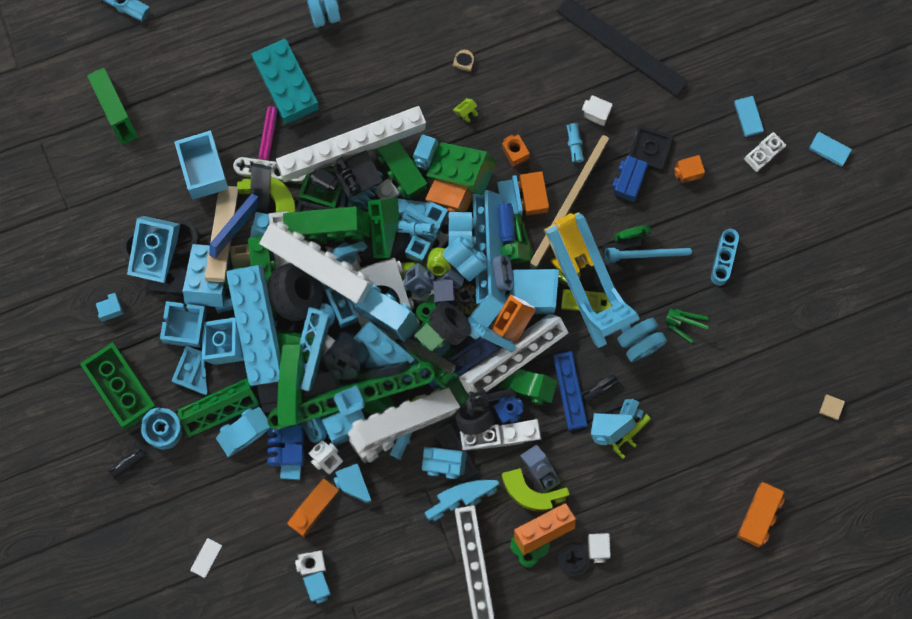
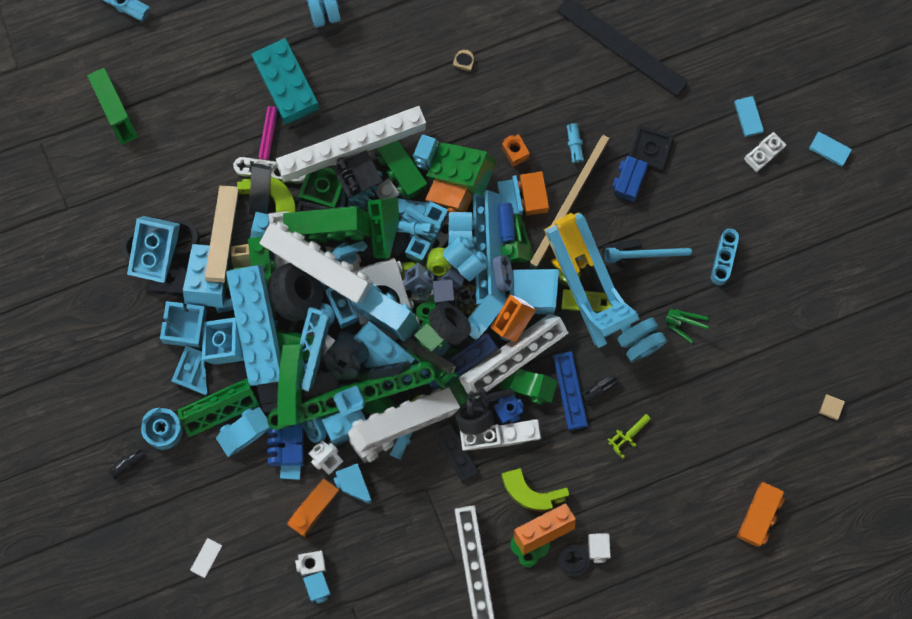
green brick [80,342,157,431] -> none
medium azure panel [96,293,124,322] -> none
medium azure piece [174,131,229,200] -> none
blue tile [209,194,258,259] -> none
black brick [310,168,340,194] -> none
medium azure brick [422,447,467,479] -> none
medium azure slope [425,480,499,522] -> none
lime tile [453,98,478,122] -> none
medium azure tile [476,324,516,352] -> none
sand blue slope [520,445,560,493] -> none
white brick [582,96,612,126] -> none
medium azure slope [591,413,636,445] -> none
green tile [614,225,652,243] -> none
medium azure tile [619,399,644,419] -> none
orange brick [674,155,705,184] -> none

